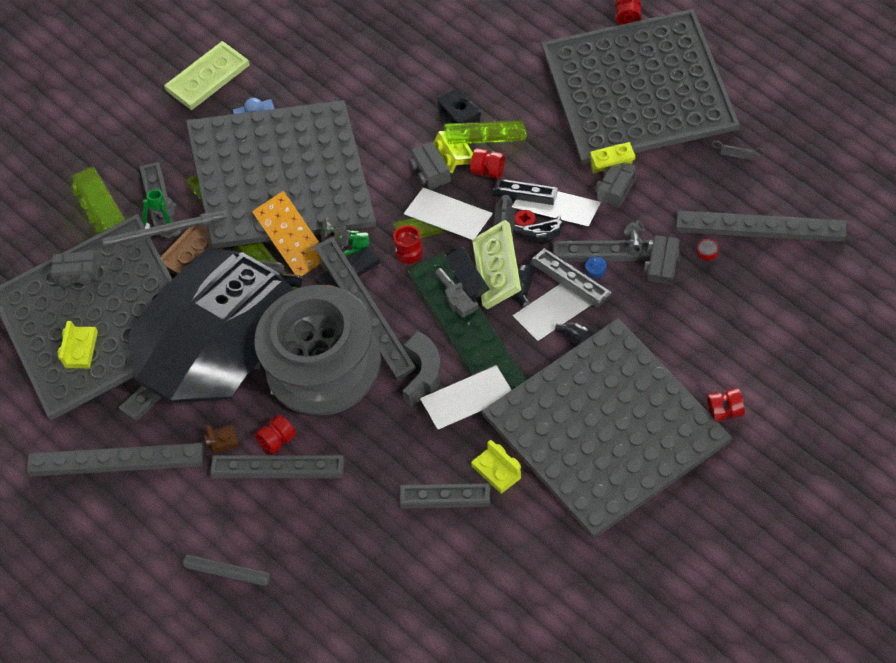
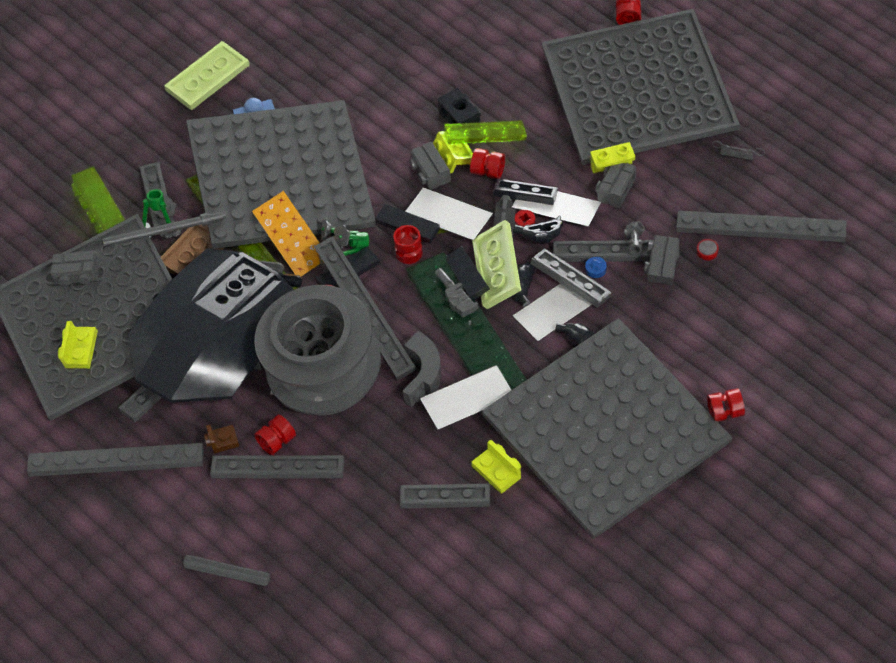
none -> black tile [375,204,440,244]

